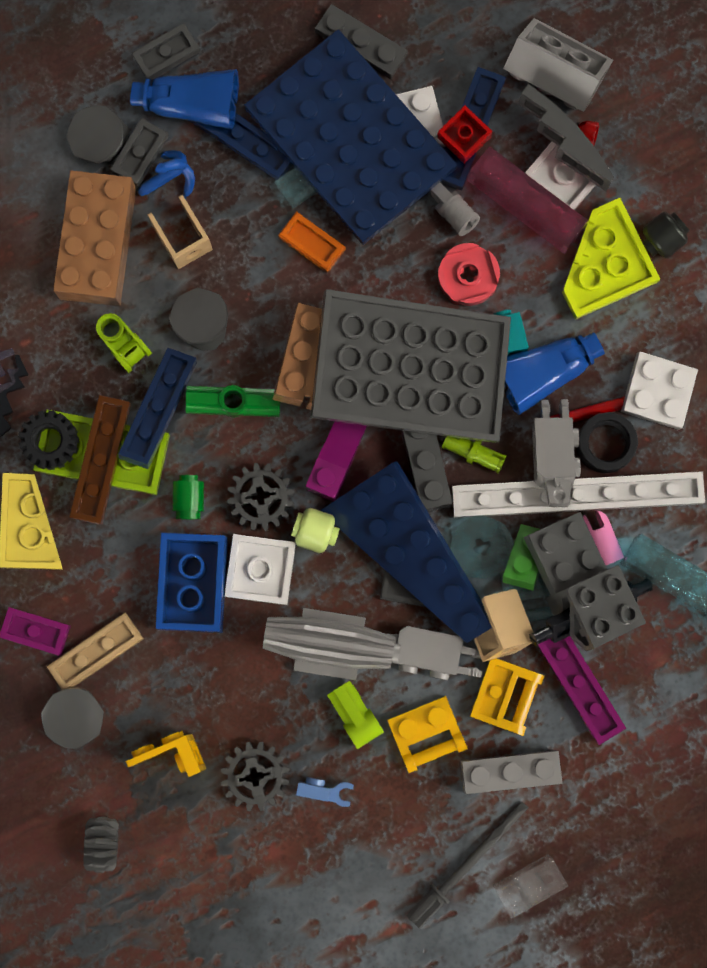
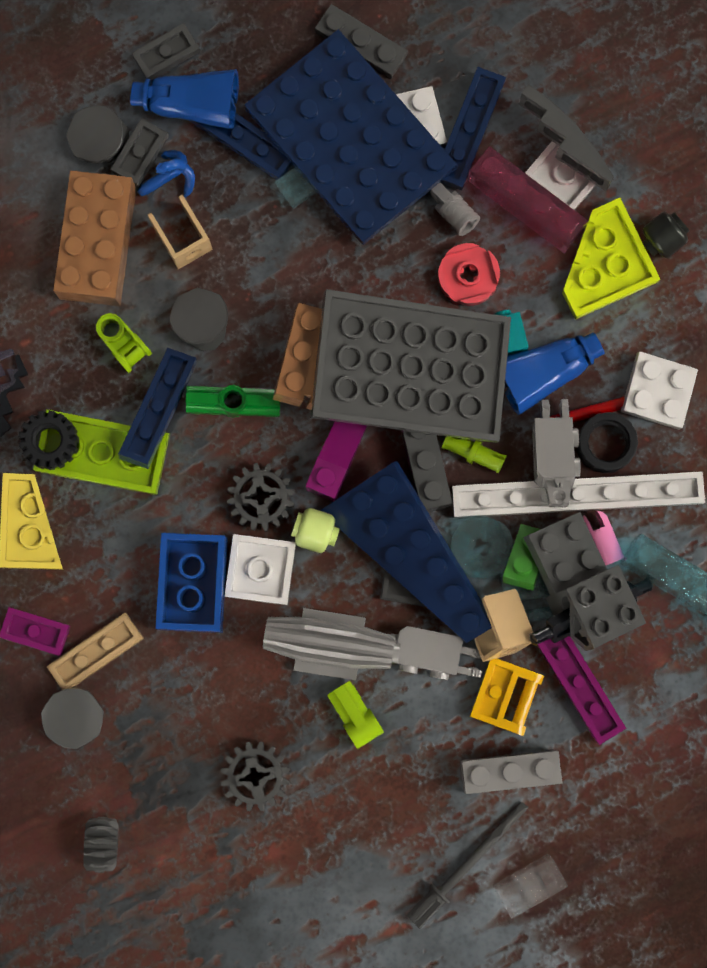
reddish brown plate [69,395,131,525] -> none
yellow bracket [125,731,207,777] -> none
green brick [172,475,204,520] -> none
orange tile [278,211,346,273] -> none
medium blue plate [296,777,354,807] -> none
yellow plate [387,696,468,773] -> none
red piece [437,105,493,164] -> none
light grey slope [503,18,613,112] -> none
red hinge [578,121,599,146] -> none

